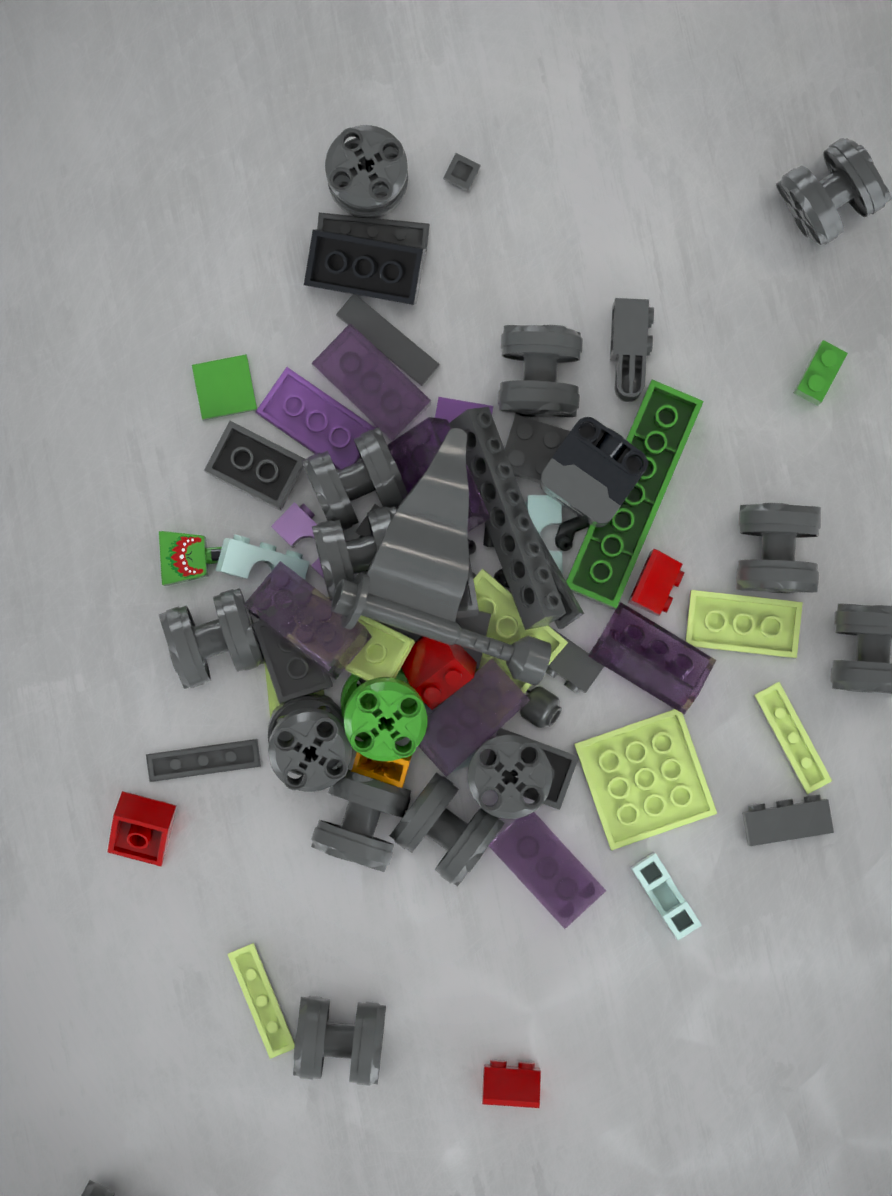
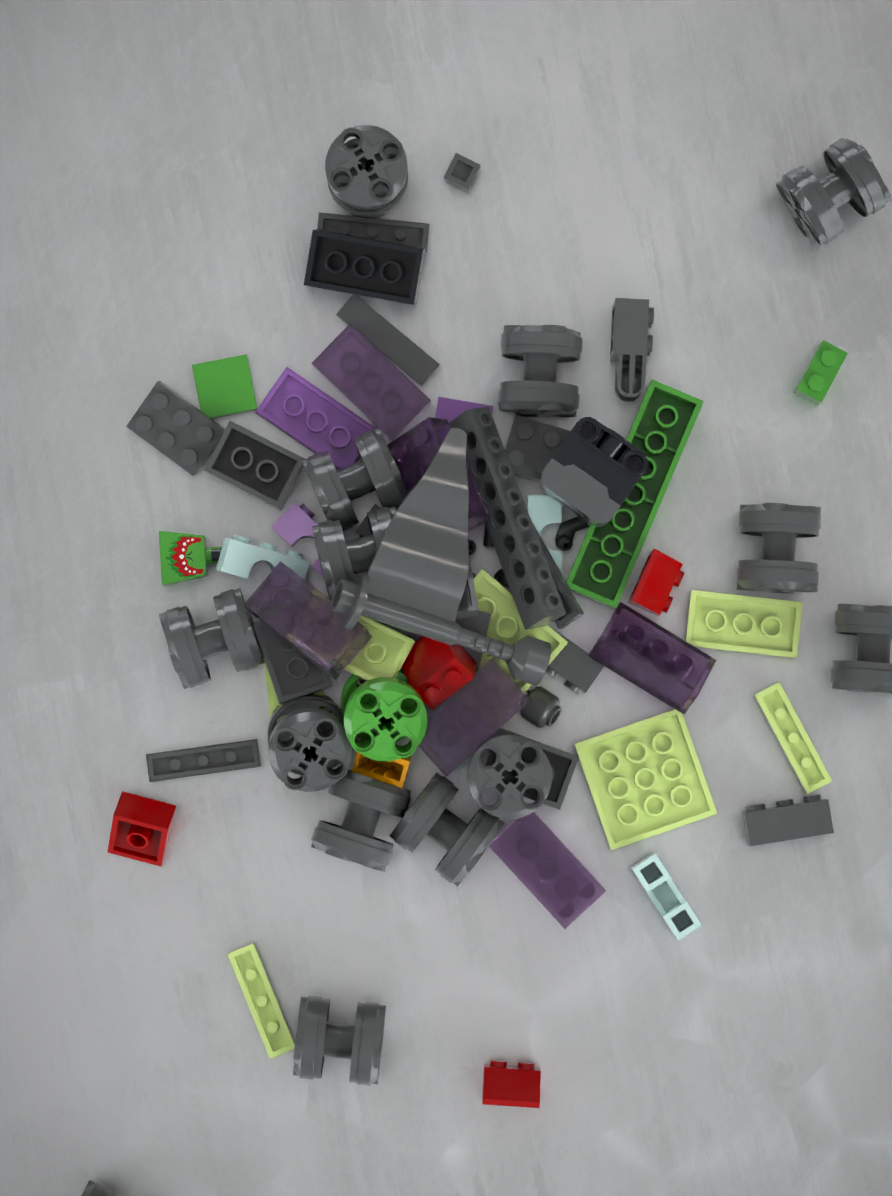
none -> dark grey plate [126,381,225,476]

